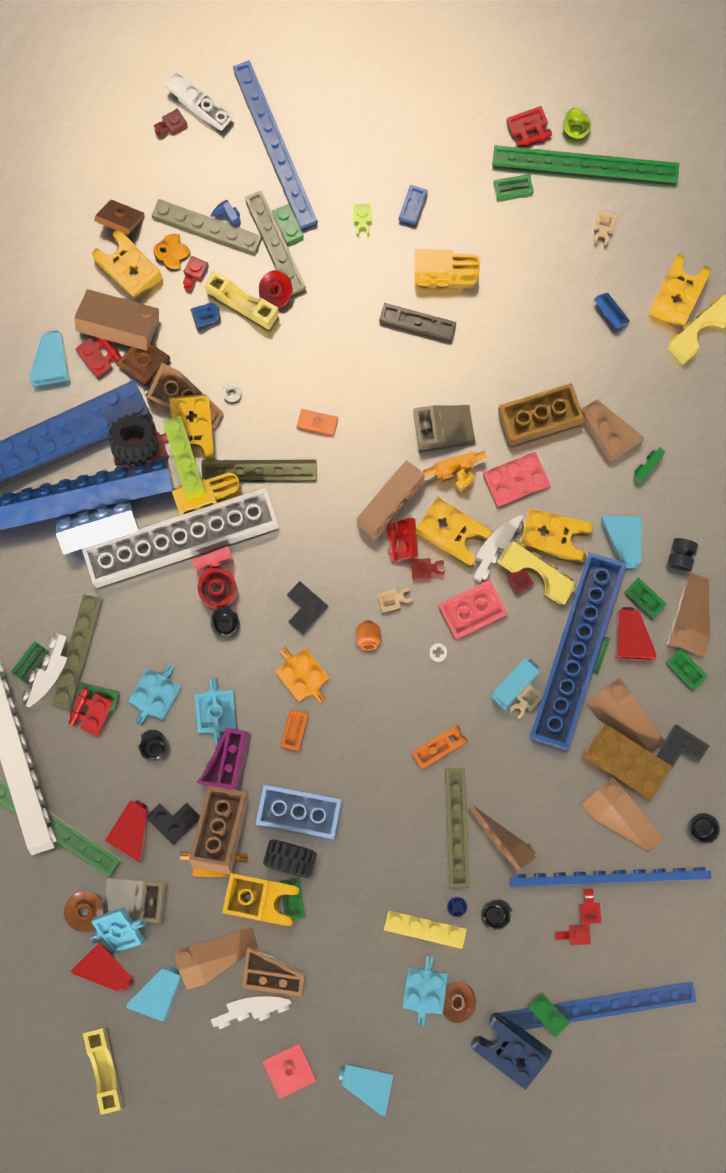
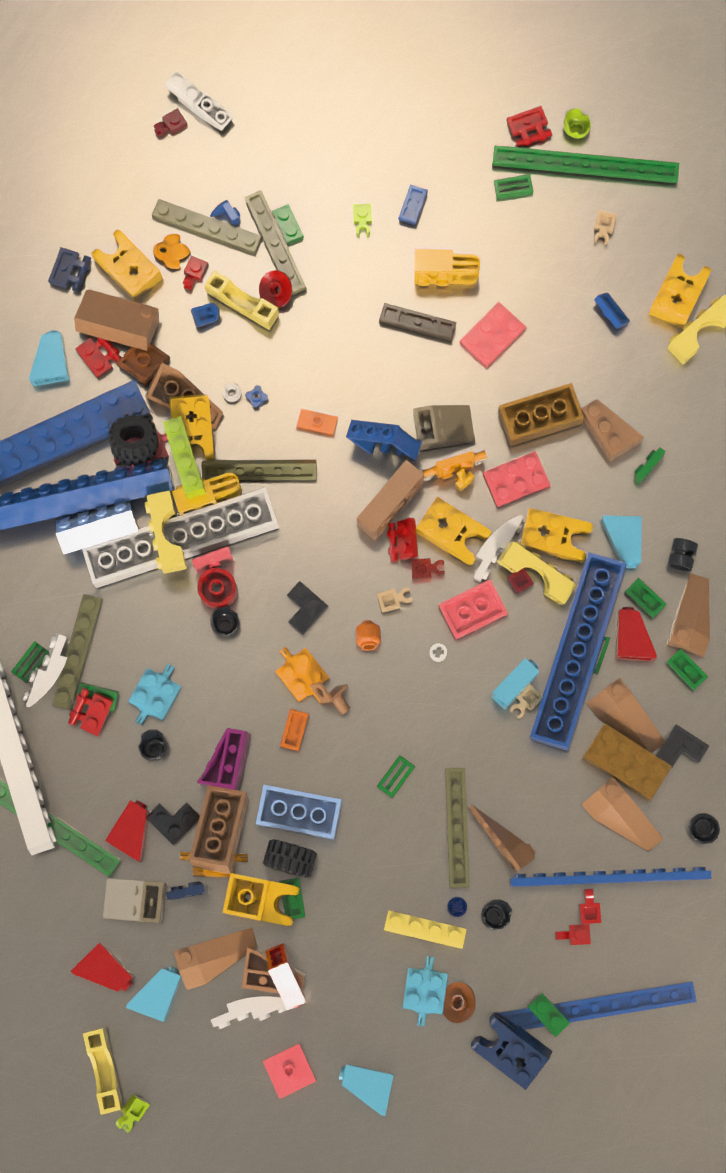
dark orange dish [64,891,104,932] -> none
medium azure plate [90,907,146,954] -> none
dark orange plate [94,199,144,234] -> none
medium azure plate [194,678,237,745] -> none
plate [233,60,318,229] -> none
orange plate [412,725,468,769] -> none
none -> dark blue plate [48,247,91,292]
none -> lime plate [115,1094,150,1133]
none -> light yellow arch [145,491,187,574]
none -> dark blue plate [166,881,209,900]
none -> plate [245,385,268,407]
none -> slope [265,943,306,1010]
none -> medium nougat bracket [310,682,351,715]
none -> blue window [346,419,422,460]
none -> green tile [376,755,415,798]
none -> coral plate [460,302,526,368]

